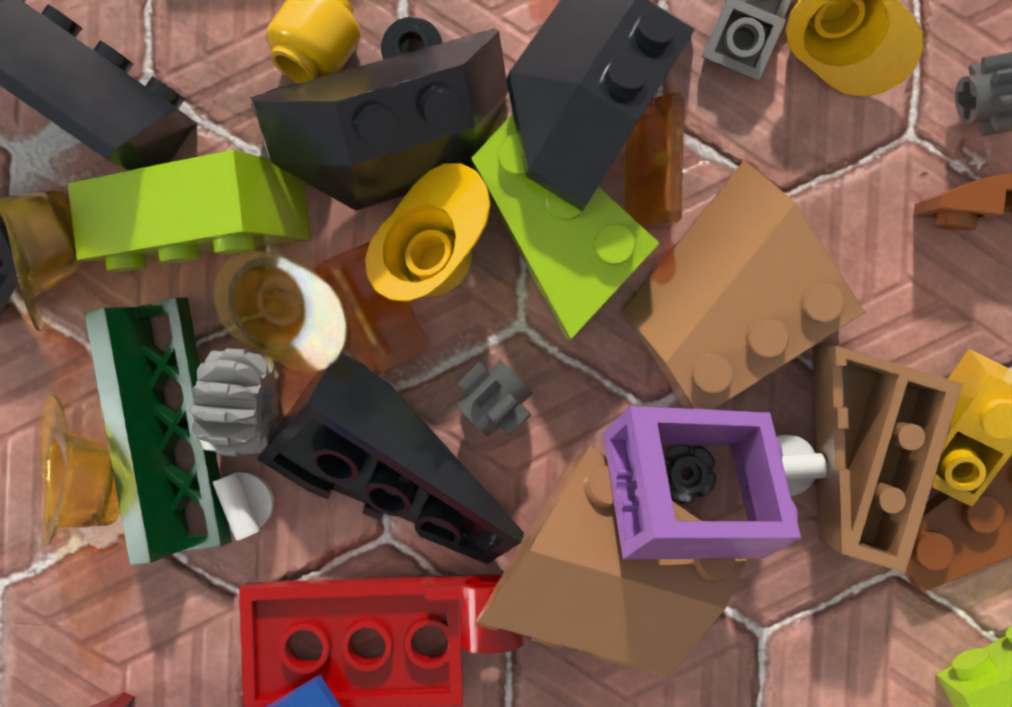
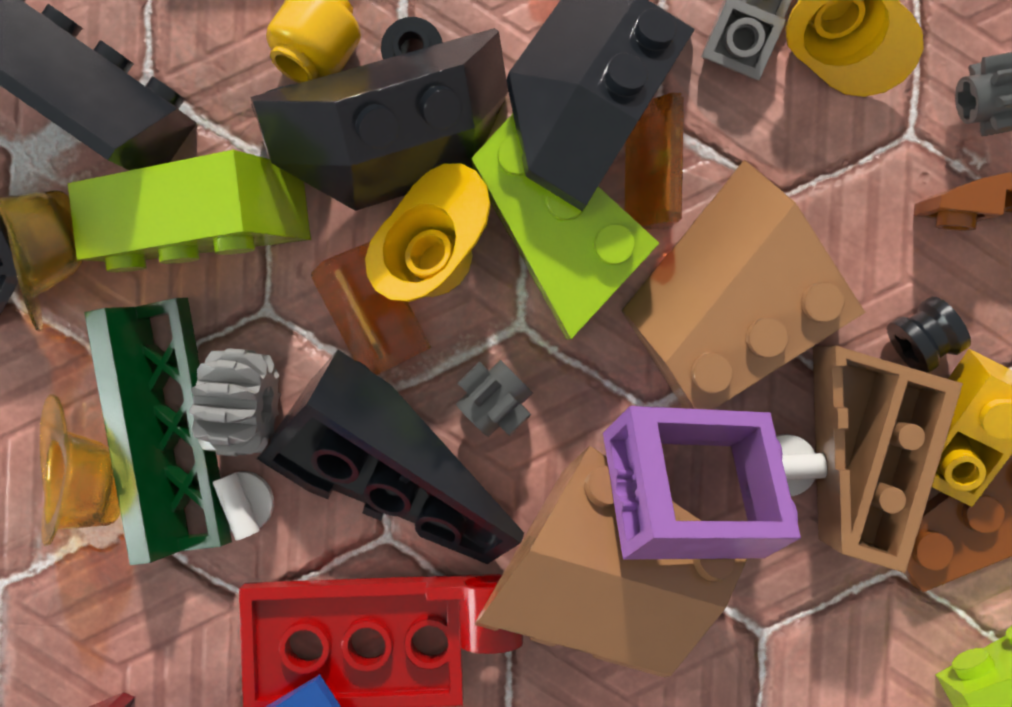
clear yellow piece [214,250,348,373] -> none
black plate [664,444,717,504] -> none
none -> black wheel [887,297,971,373]

